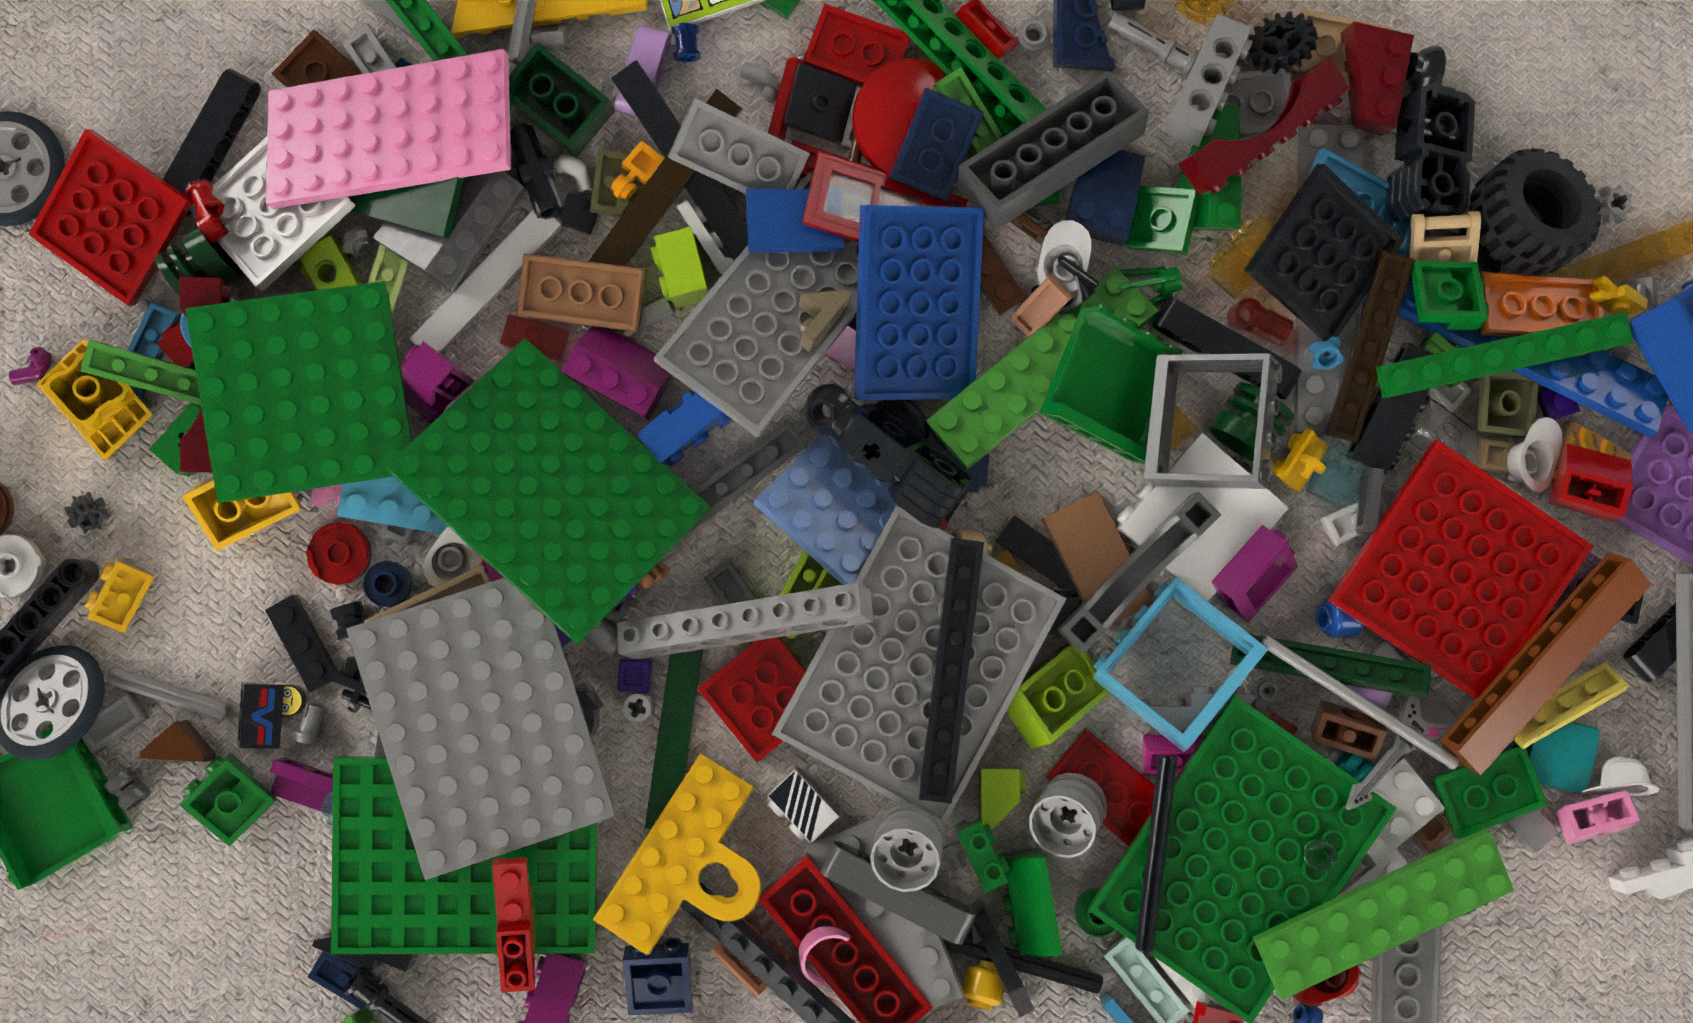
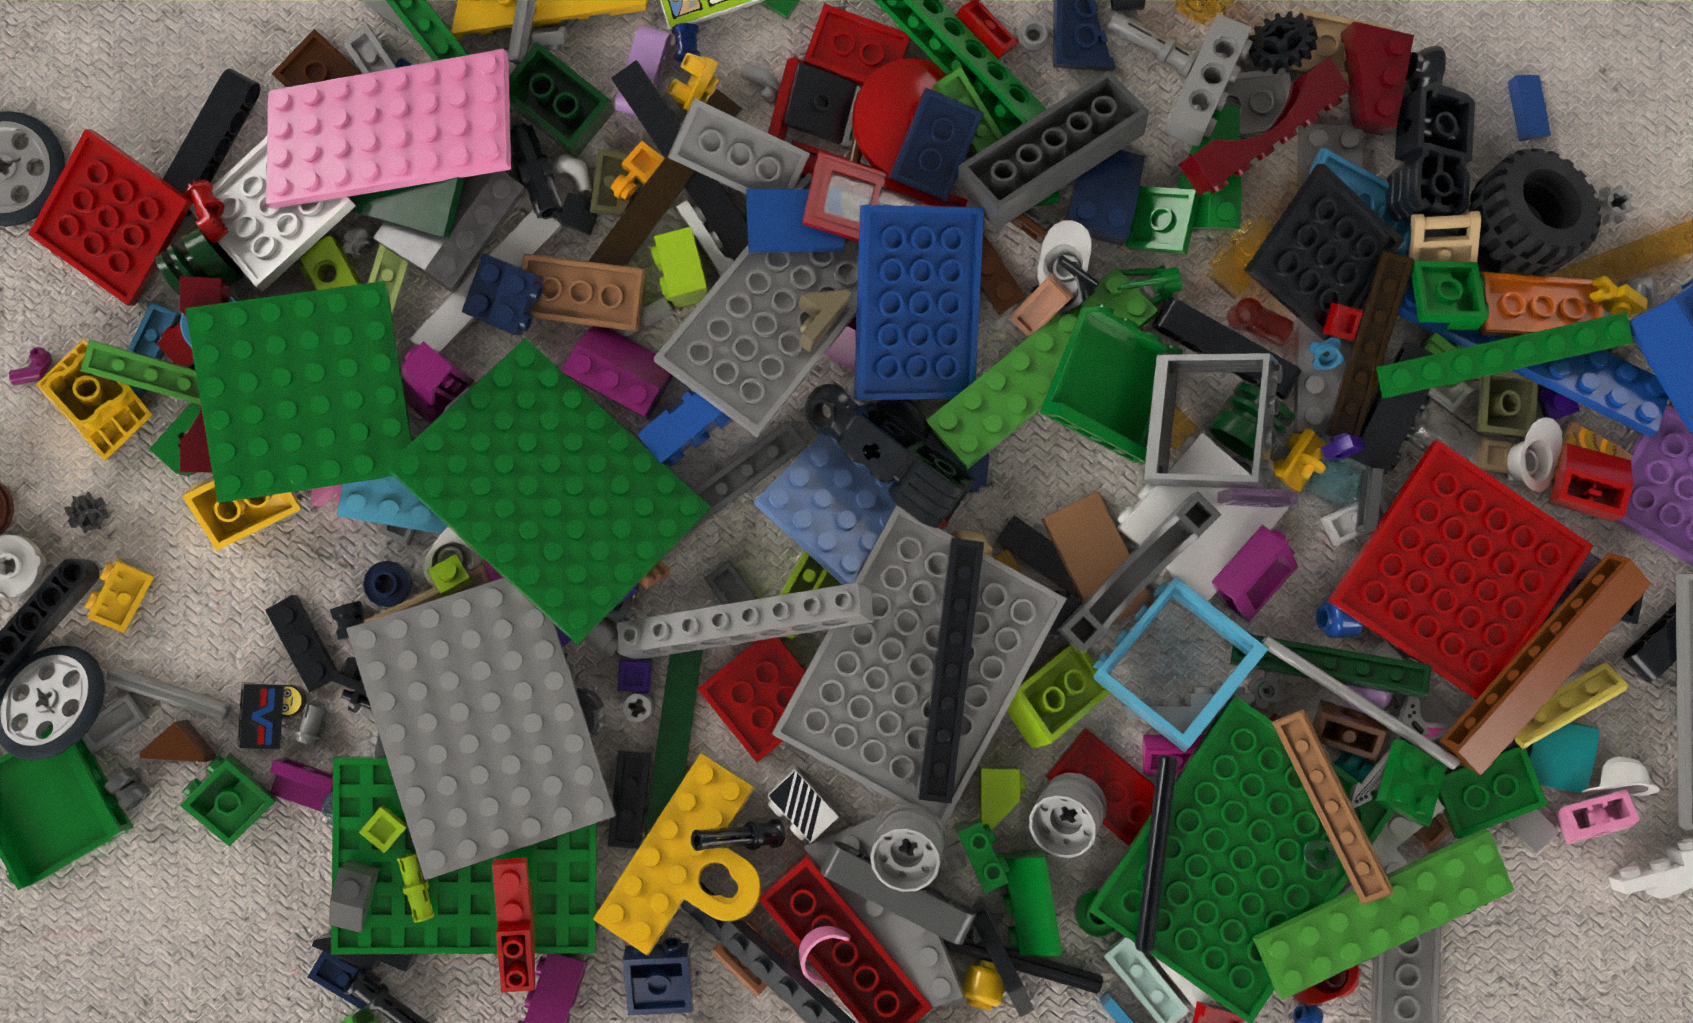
red tile [306,522,372,585] -> none
clear red plate [500,314,570,362] -> none
none -> dark grey slope [329,860,380,933]
none -> lime plate [359,805,408,853]
none -> lime pin [397,852,435,923]
none -> lime plate [427,554,473,597]
none -> dark blue plate [461,253,544,336]
none -> black plate [608,749,651,849]
none -> yellow hips [667,53,720,111]
none -> black pin [691,819,785,851]
none -> clear purple tile [1217,487,1298,508]
none -> medium nougat tile [1272,708,1394,905]
none -> dark purple plate [1320,433,1366,462]
none -> red tile [1323,303,1363,341]
none -> green plate [1376,740,1447,826]
none -> blue slope [1508,75,1551,141]

